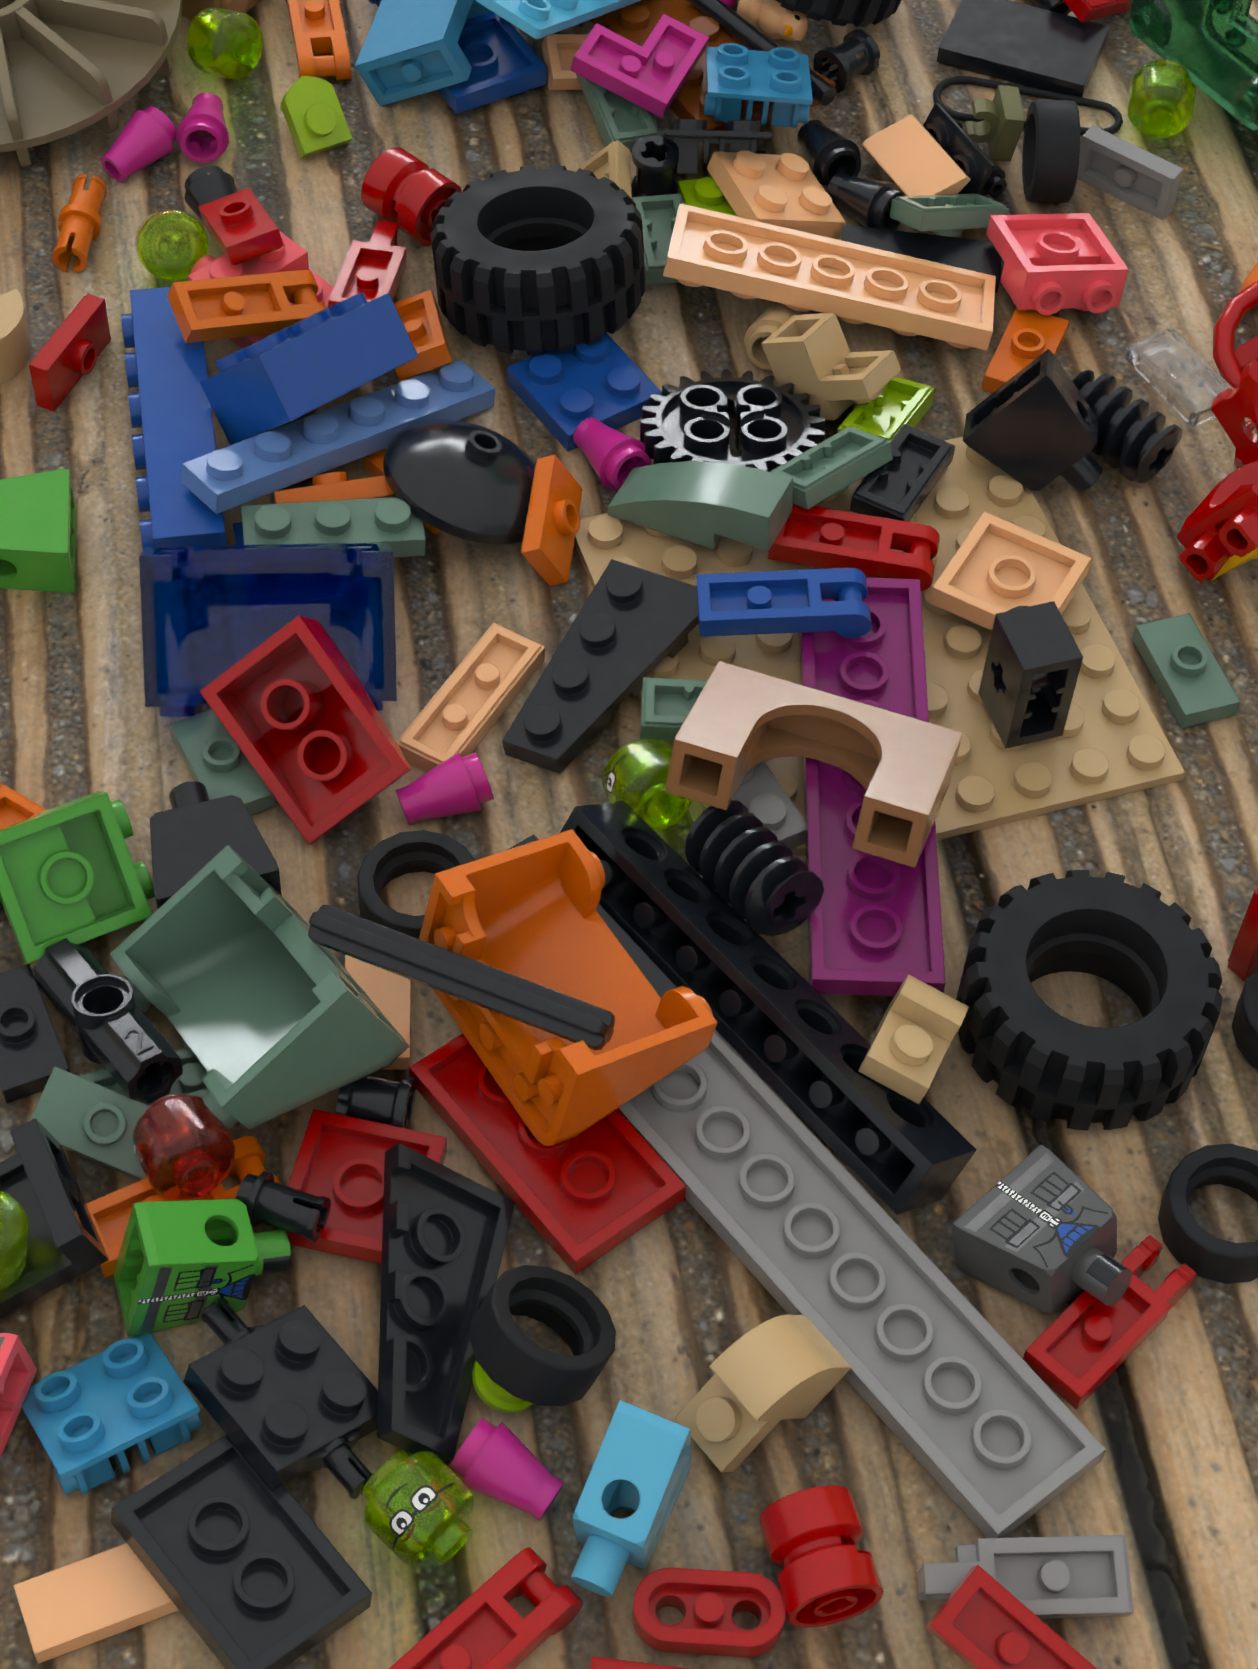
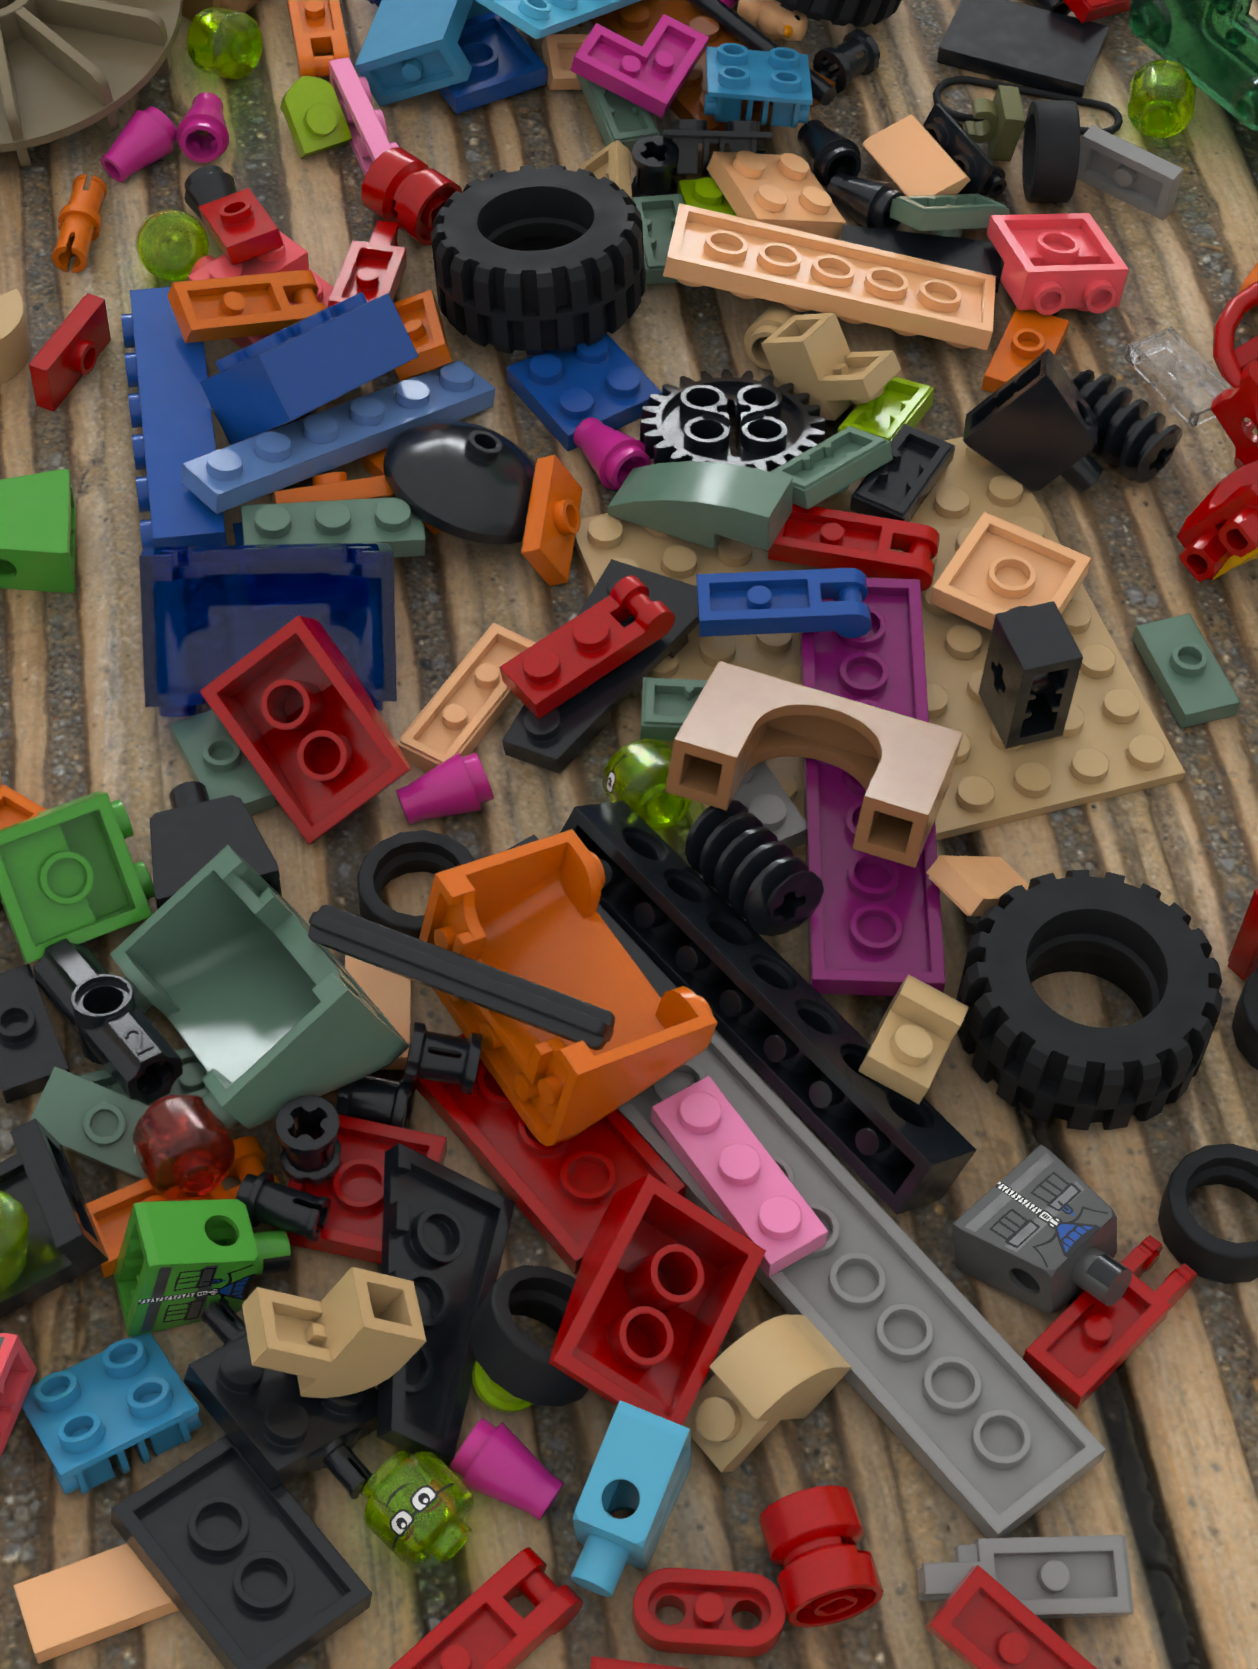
none -> tan brick [242,1267,427,1398]
none -> black bush [276,1095,342,1185]
none -> bright pink plate [329,57,399,176]
none -> black bush [403,1022,483,1095]
none -> red plate [499,575,675,720]
none -> red slope [548,1174,766,1426]
none -> bright pink plate [651,1076,828,1278]
none -> light nougat tile [926,855,1029,916]

